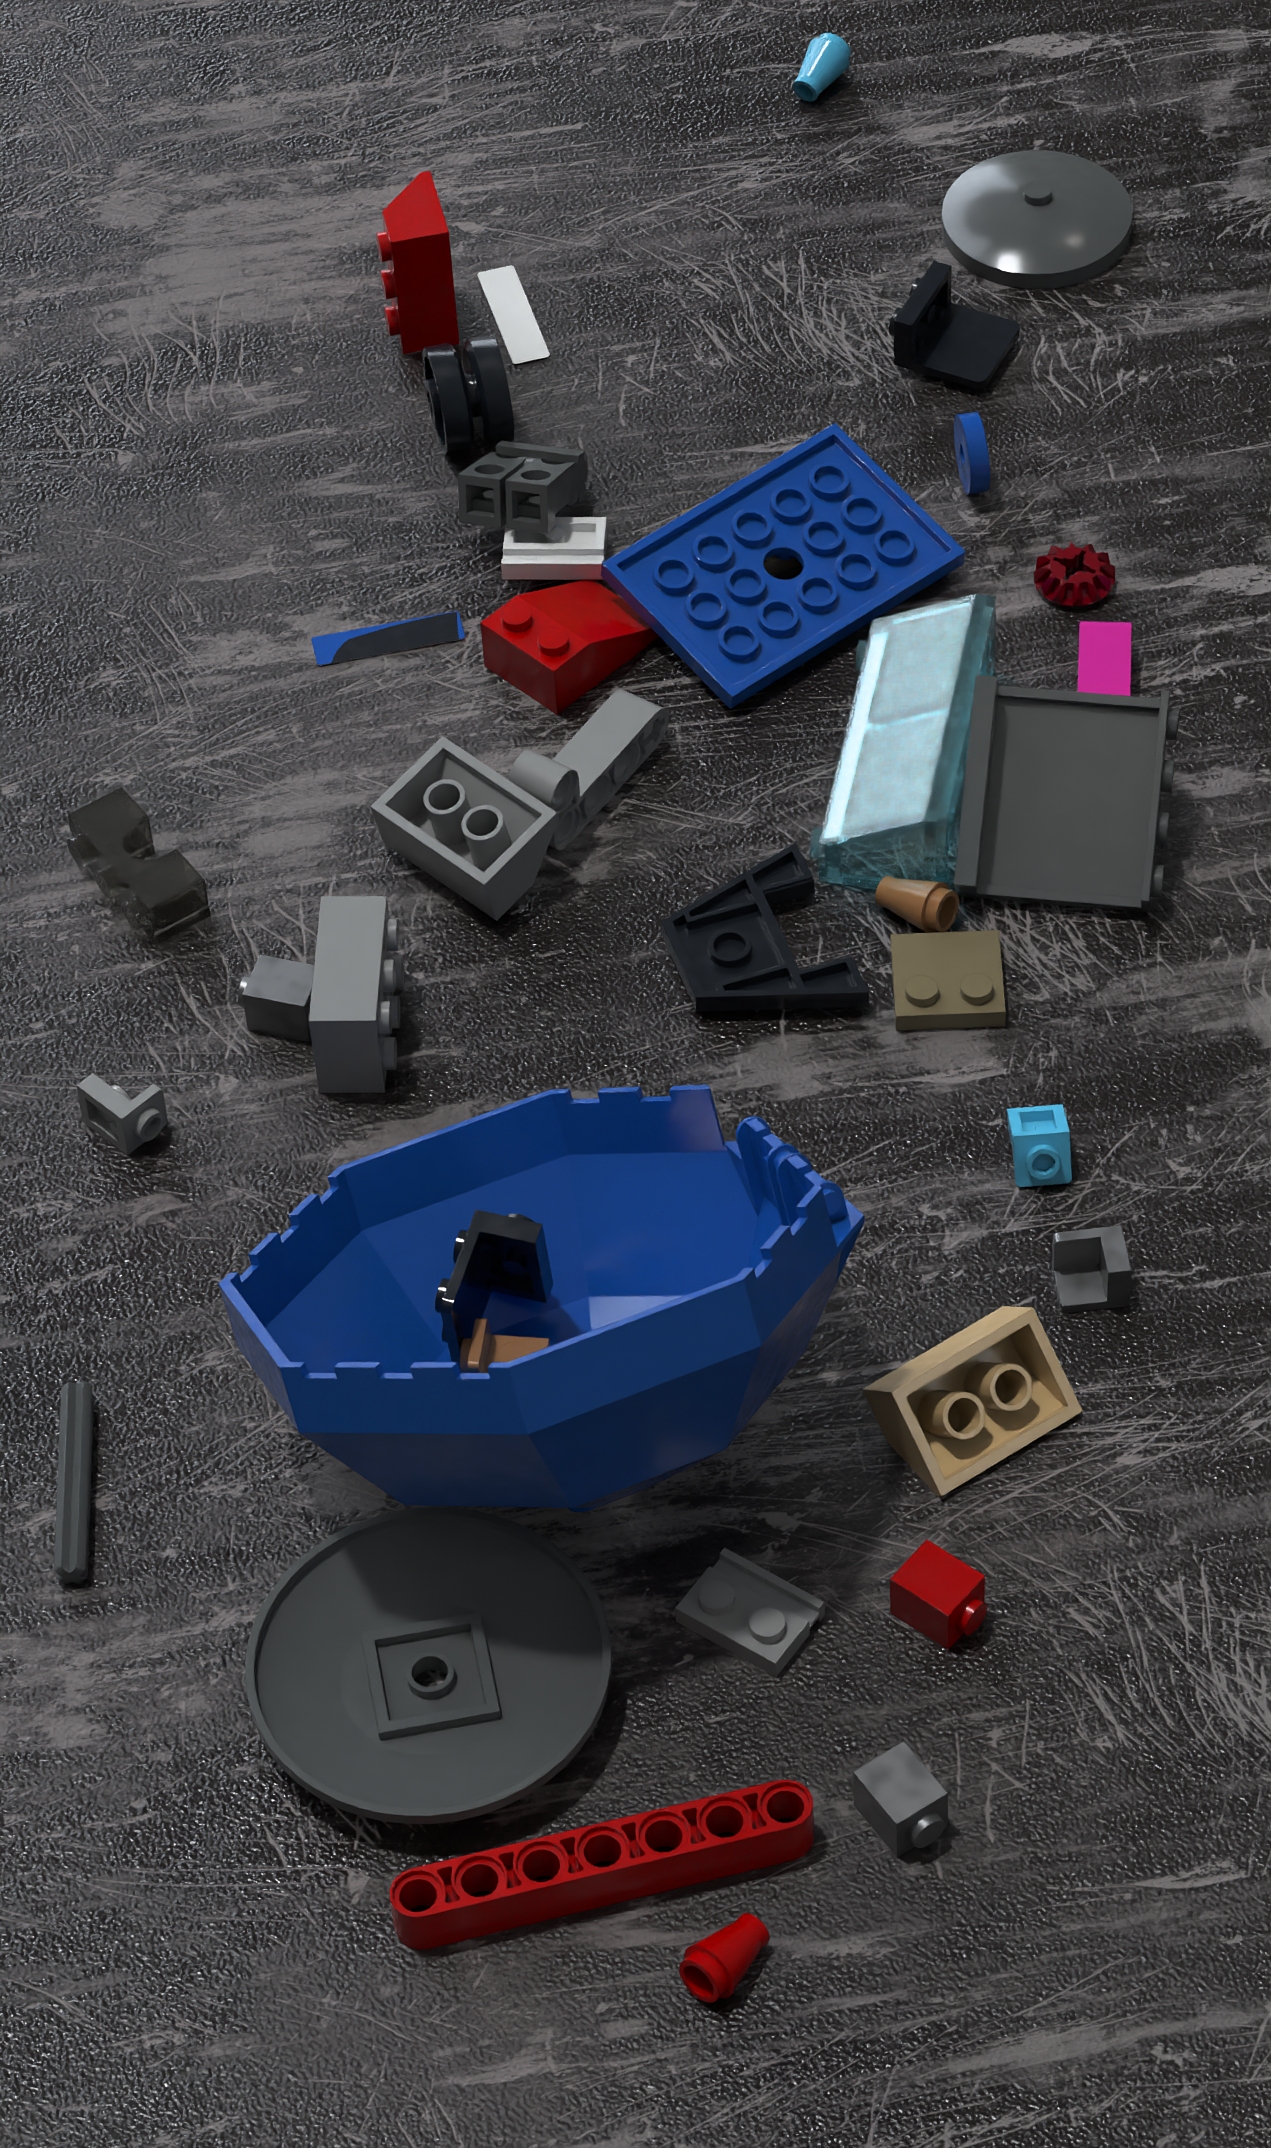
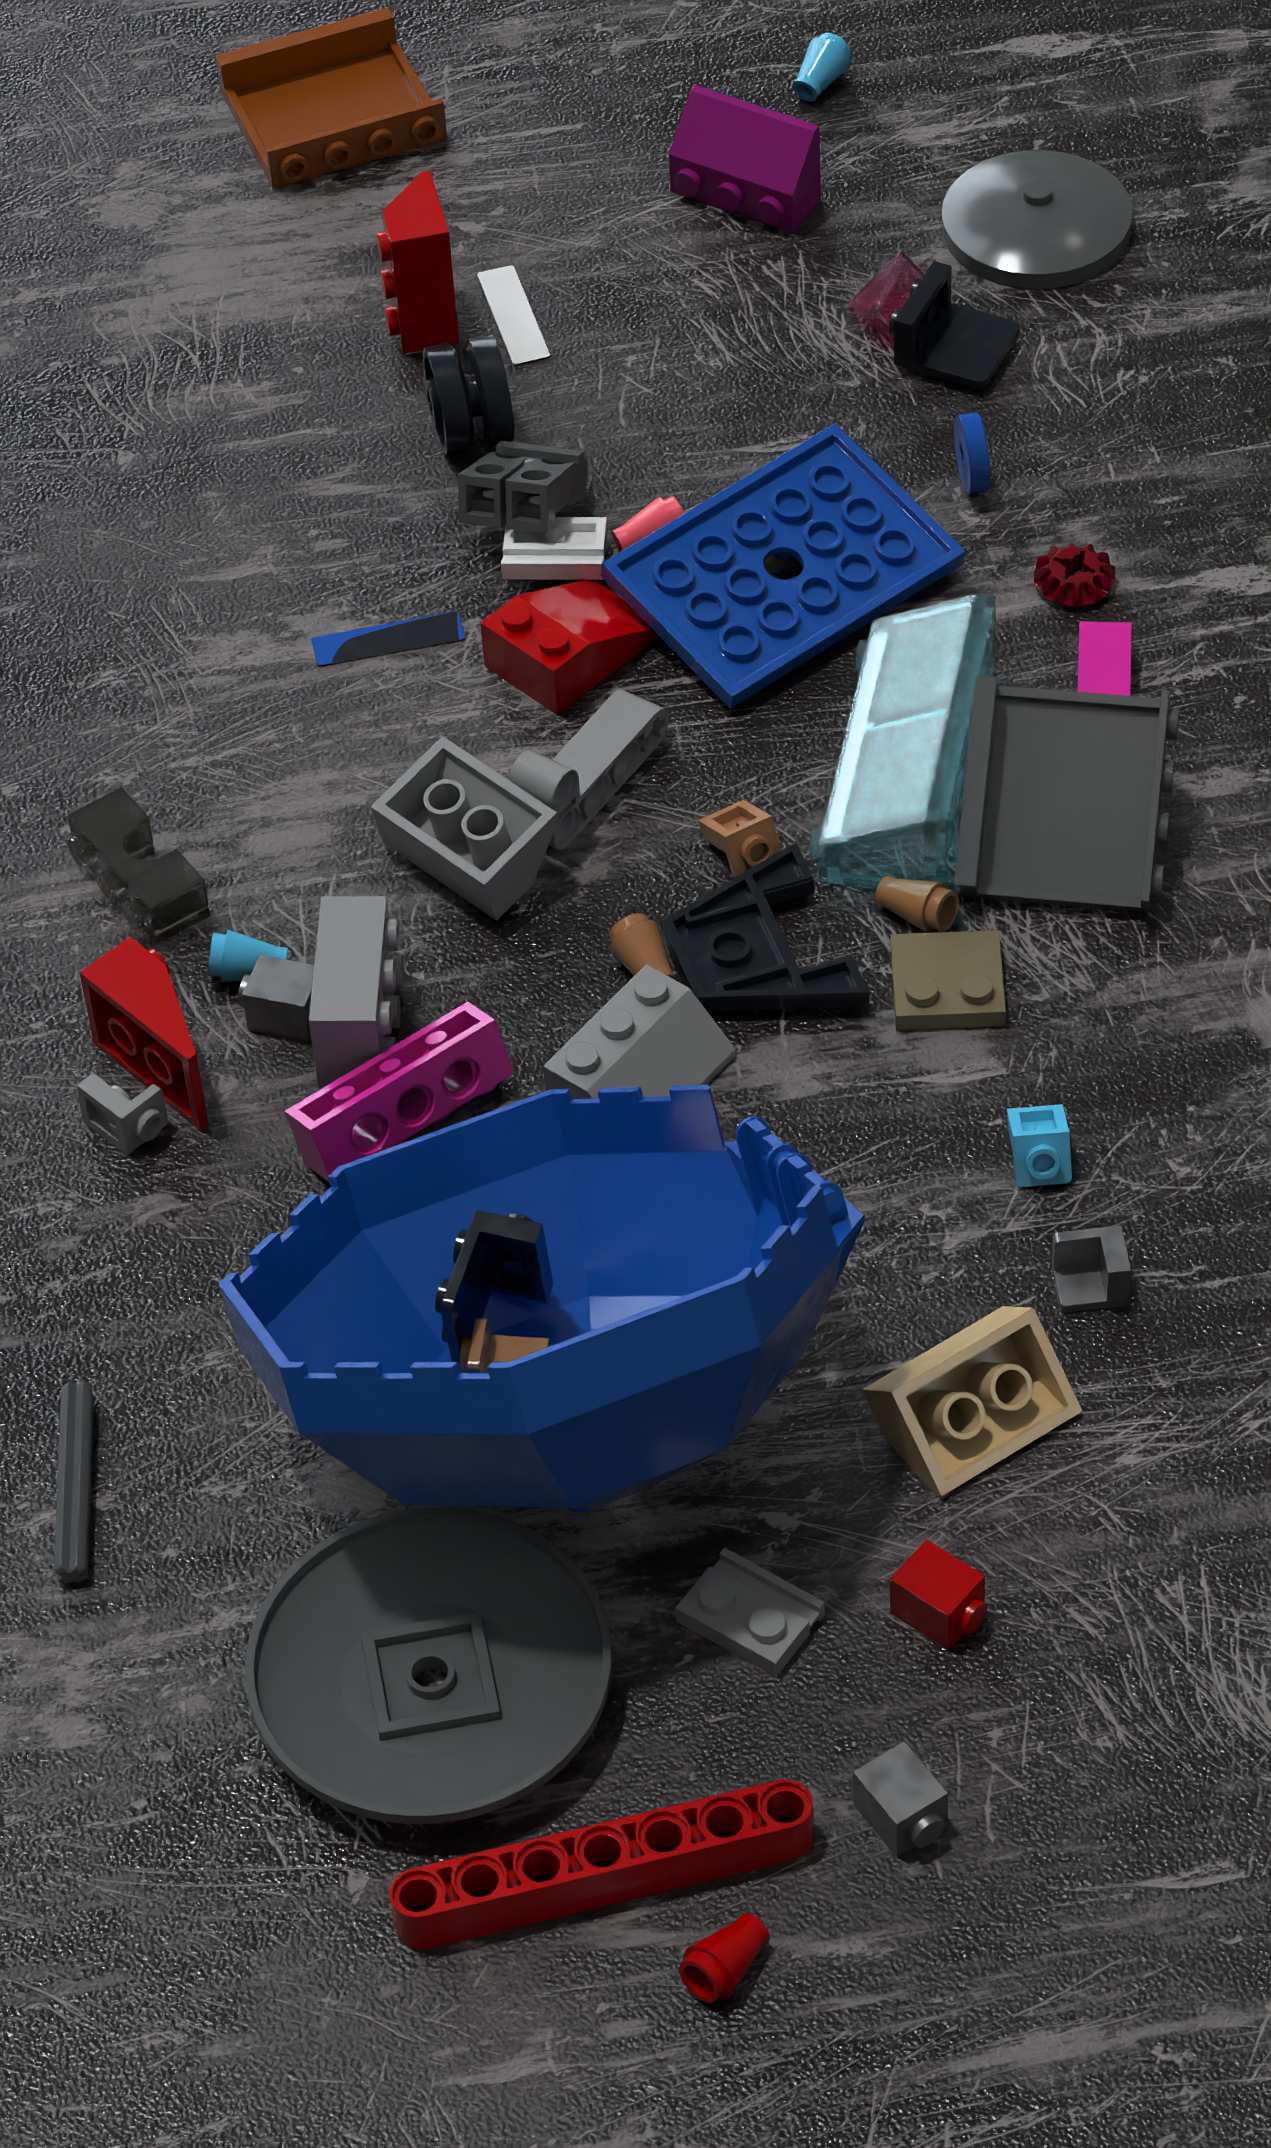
none -> red slope [79,936,209,1131]
none -> medium azure cone [208,929,288,983]
none -> dark orange panel [215,7,447,189]
none -> dark pink brick [284,1001,514,1182]
none -> light grey slope [543,964,736,1099]
none -> medium nougat cone [609,913,676,980]
none -> coral cone [611,496,684,552]
none -> magenta slope [669,85,821,233]
none -> medium nougat bracket [698,800,781,878]
none -> clear pink slope [848,251,924,347]

